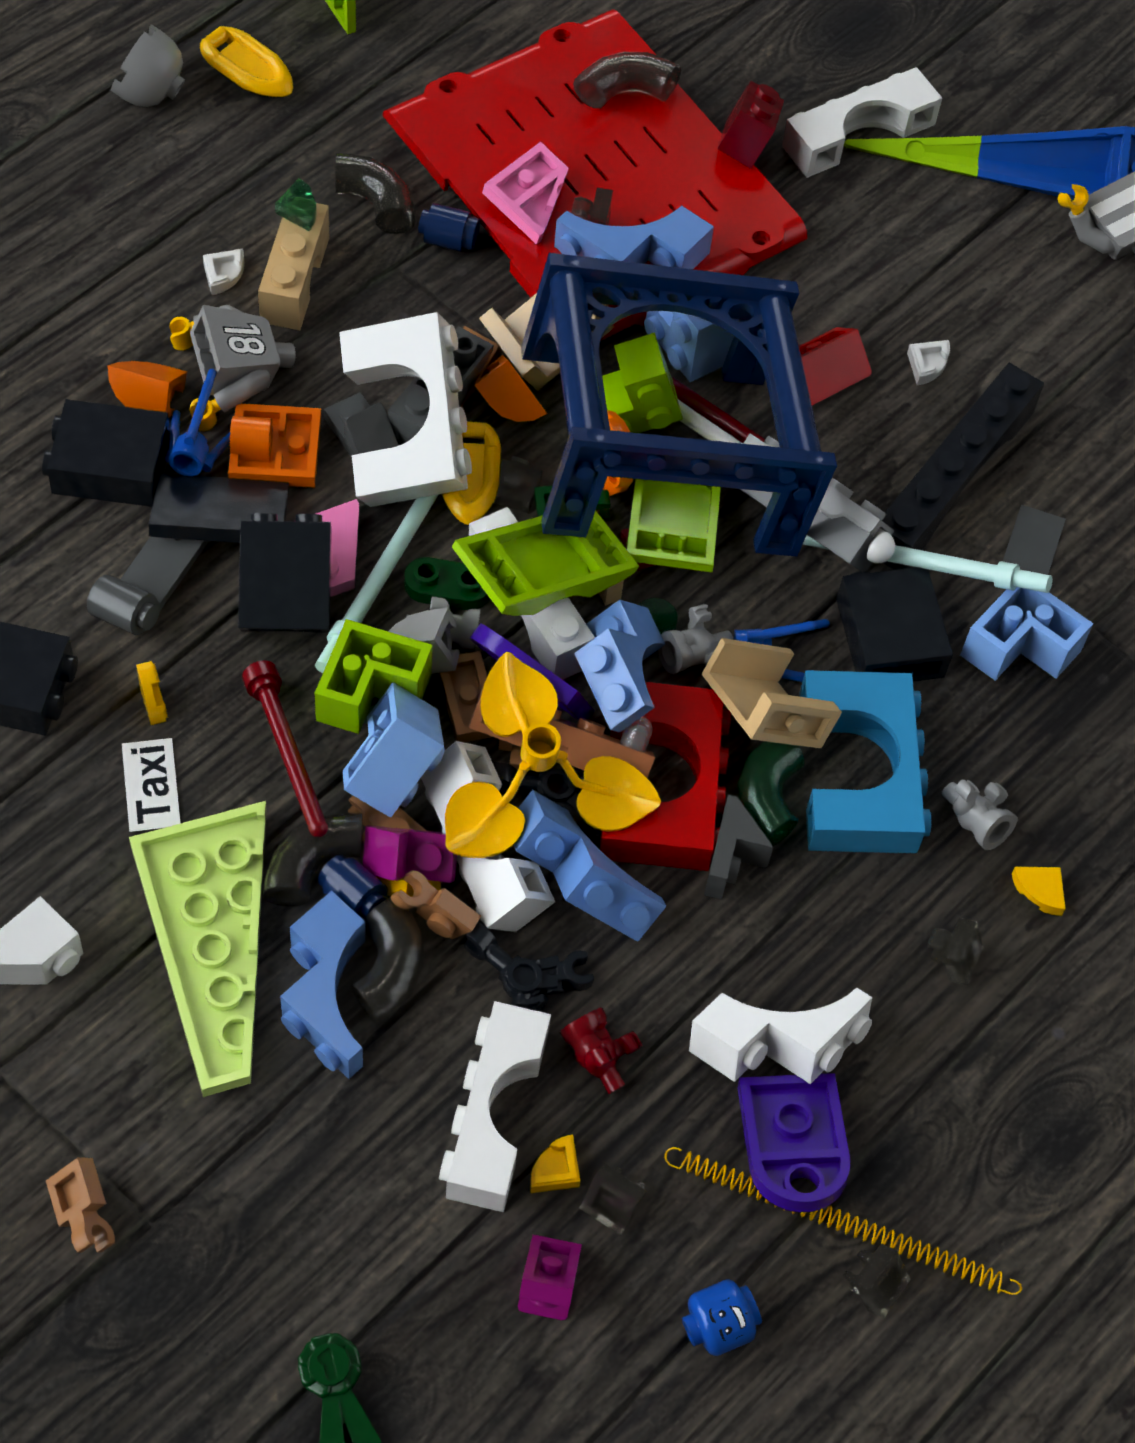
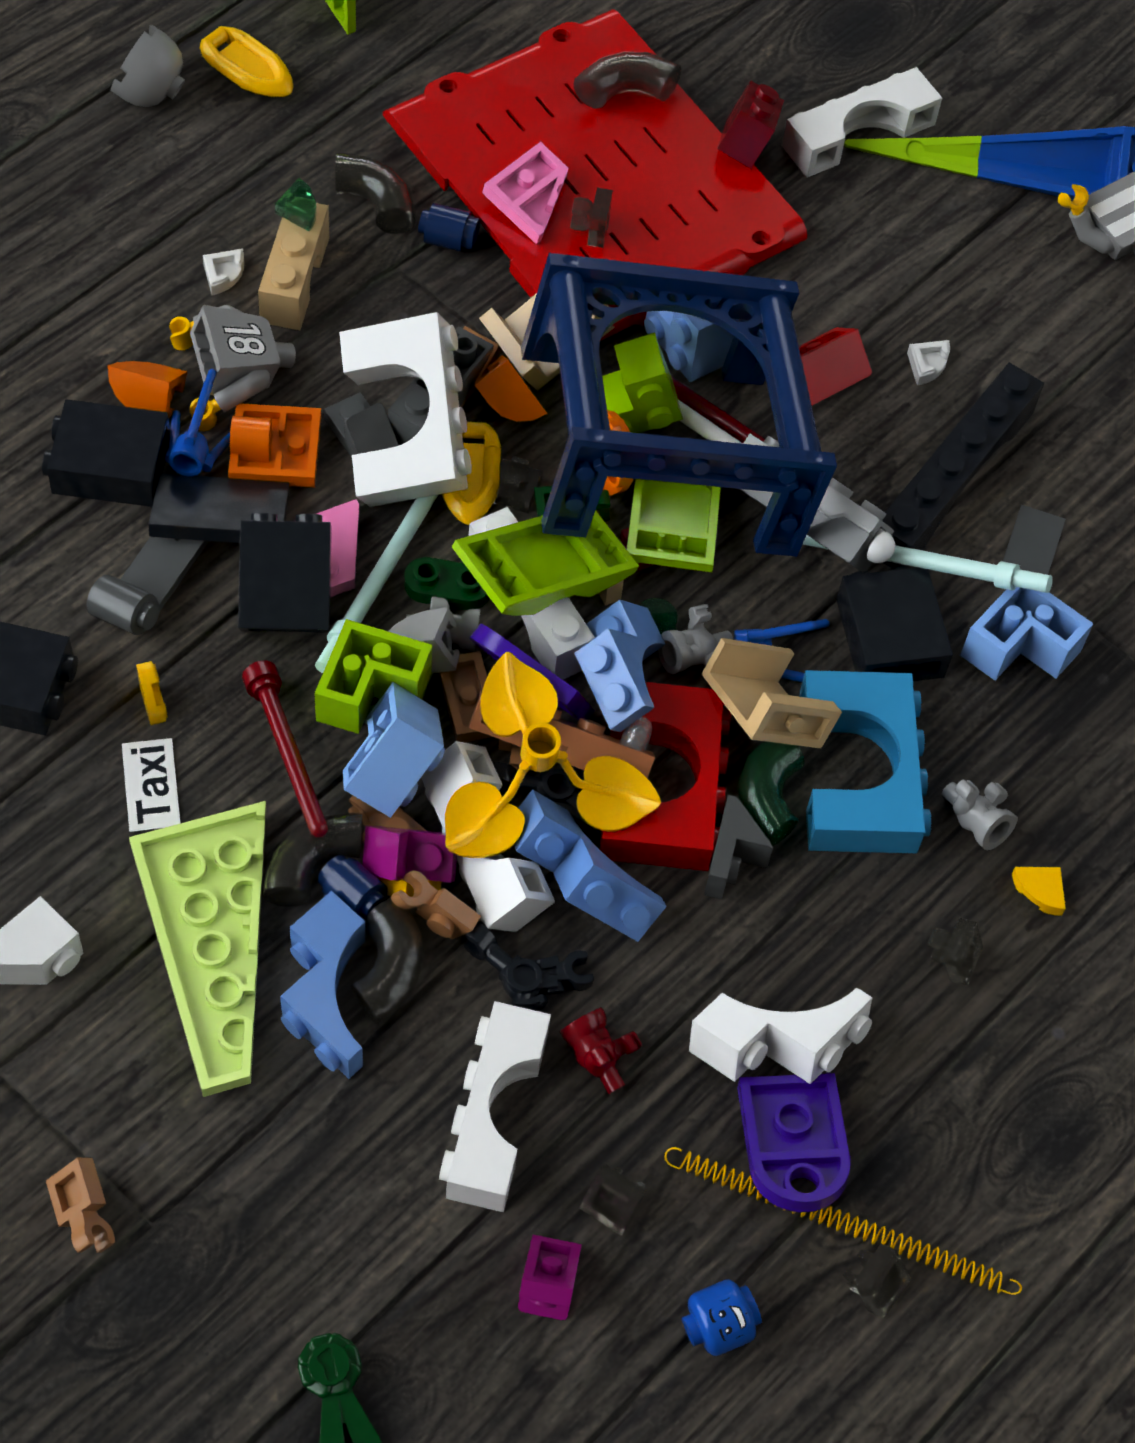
yellow tile [530,1135,580,1193] -> none
medium blue arch [554,206,714,269] -> none

